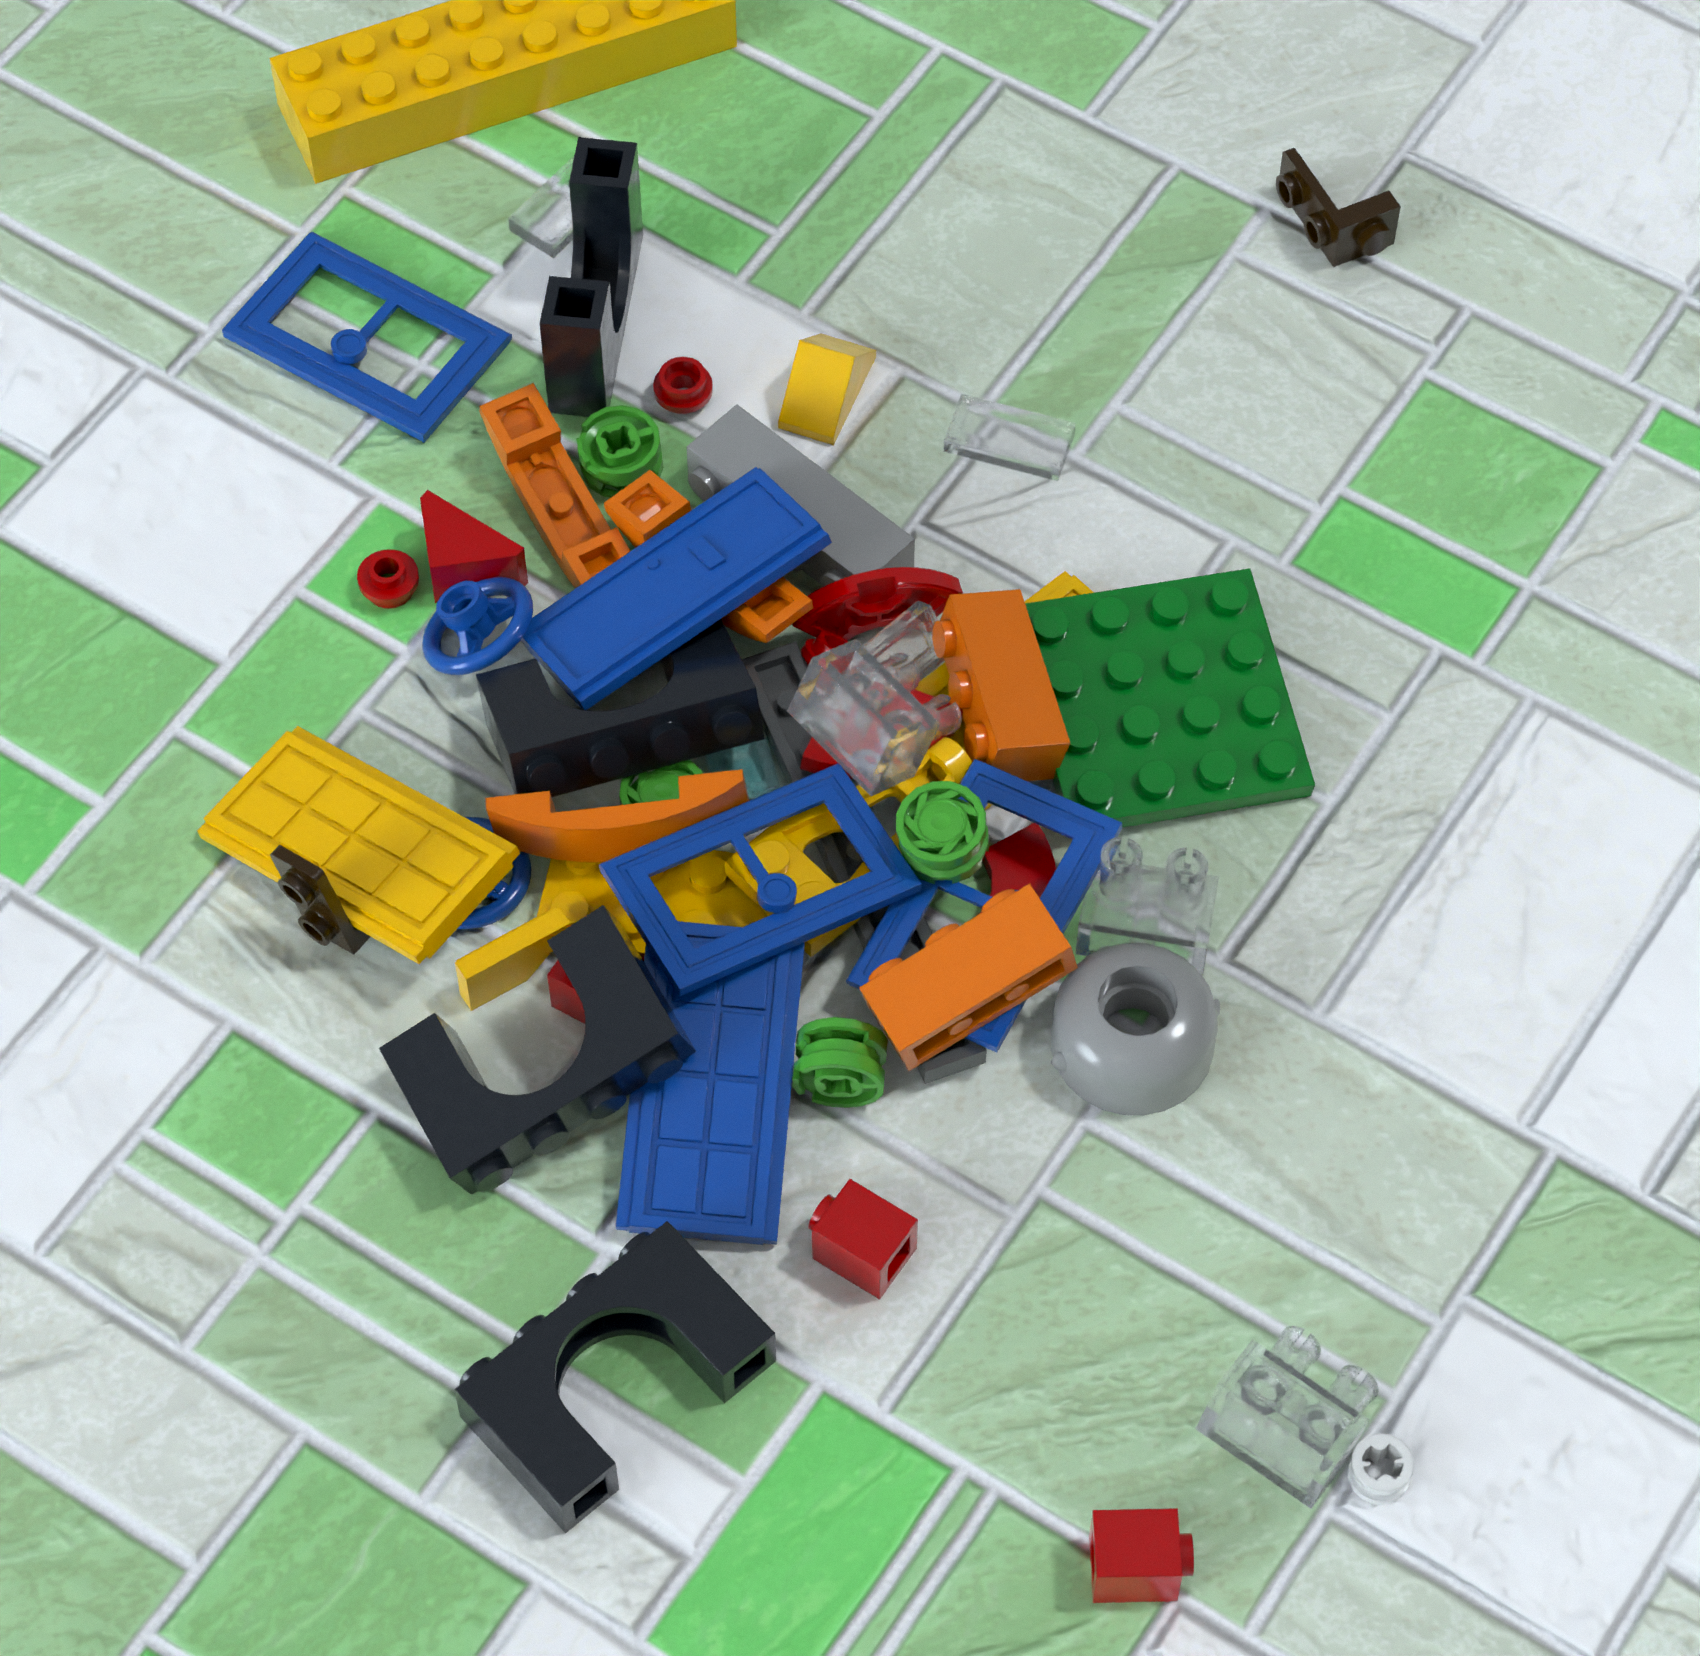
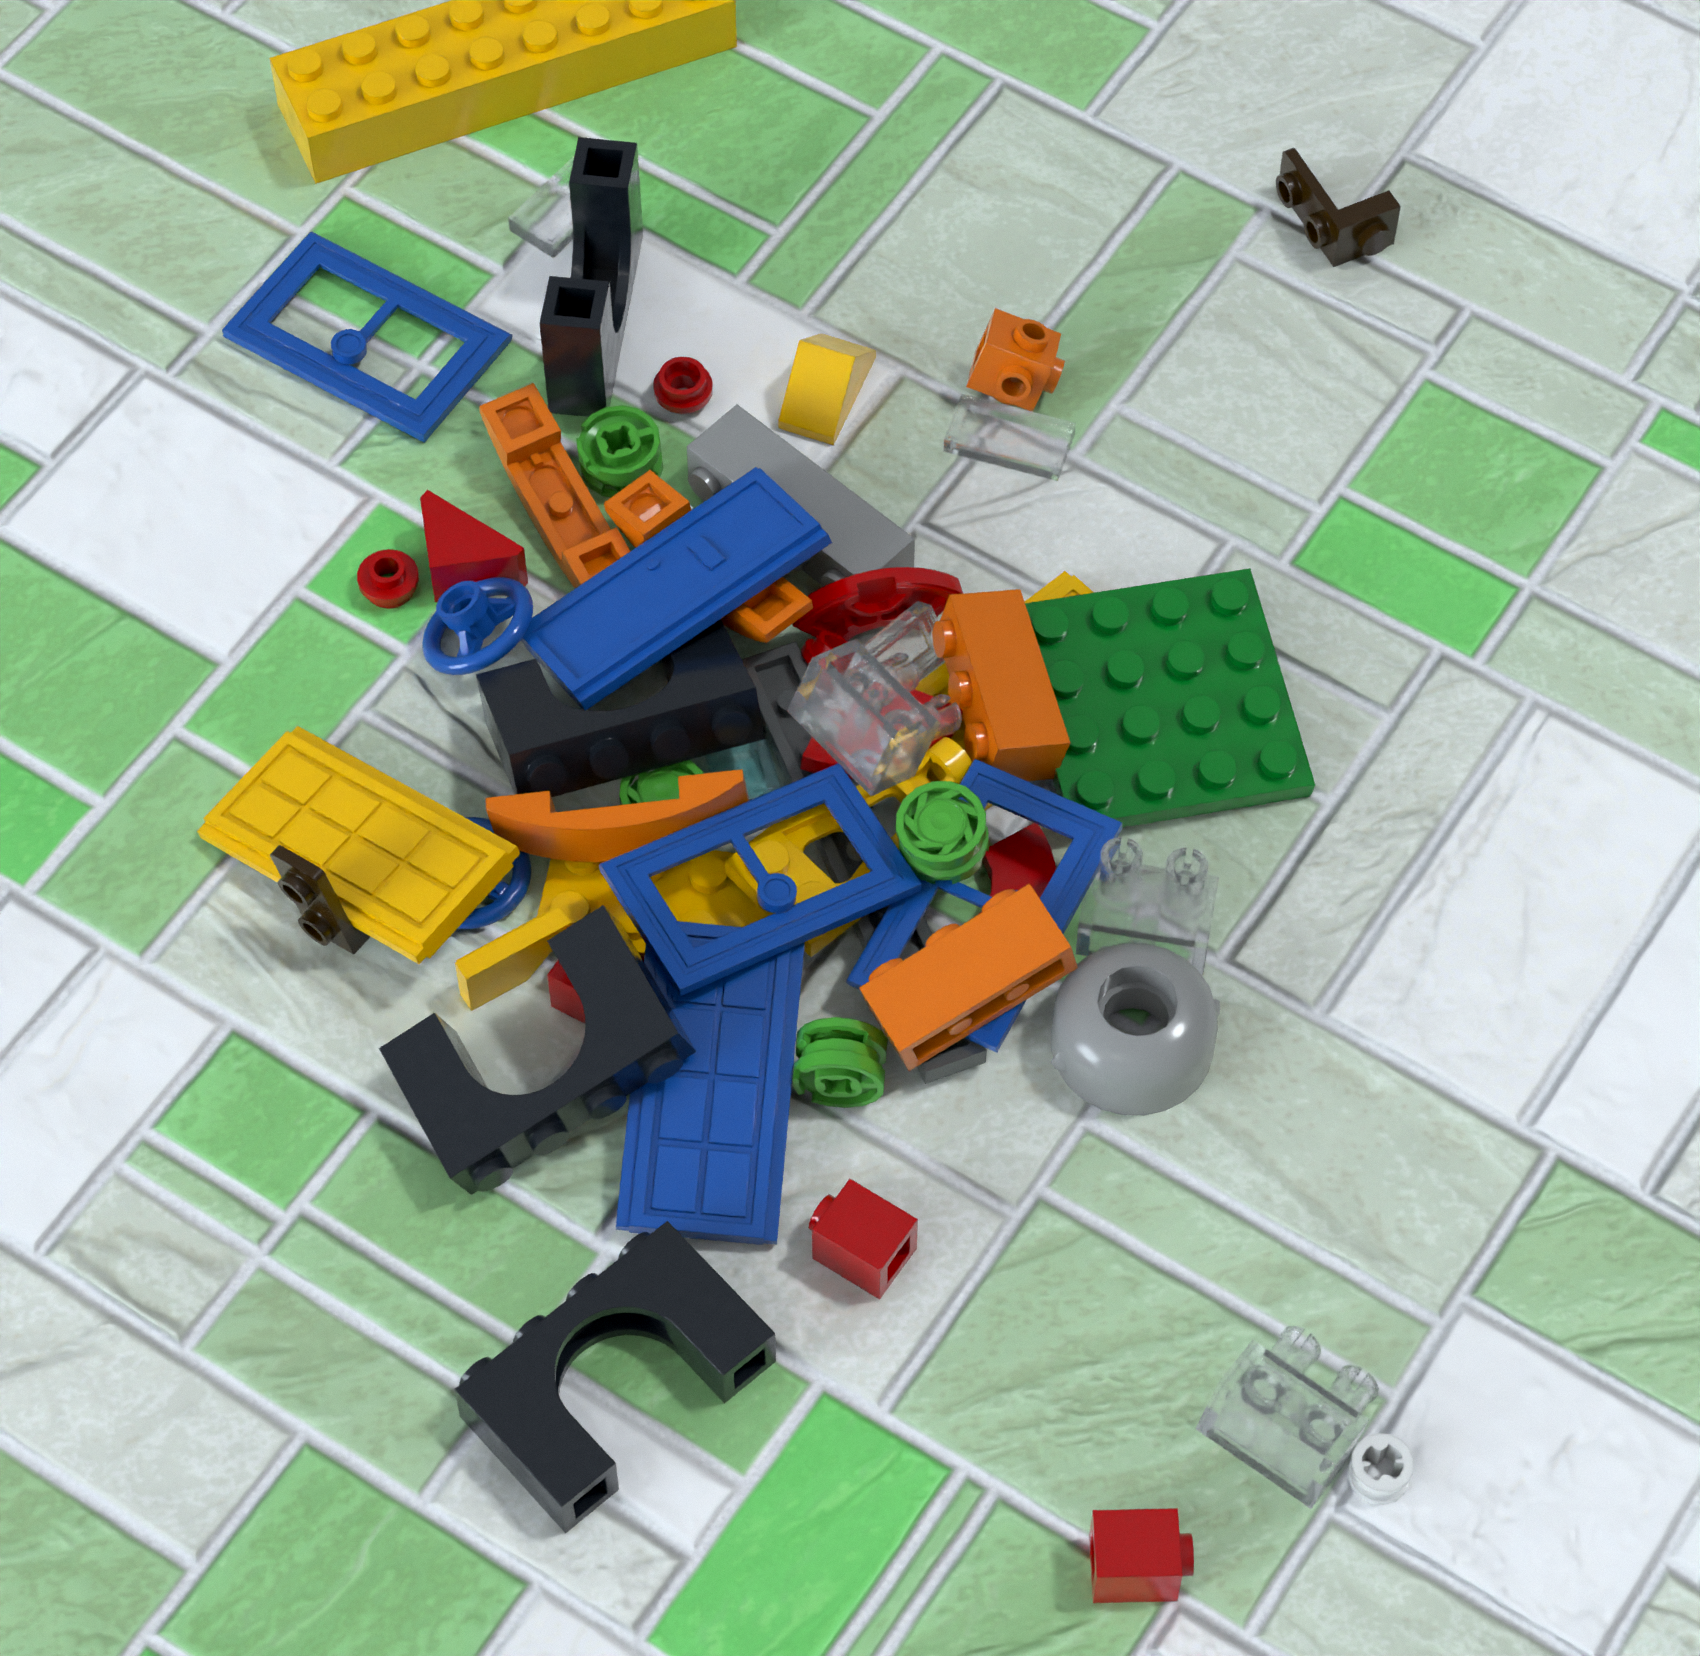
none -> orange brick [966,308,1065,412]

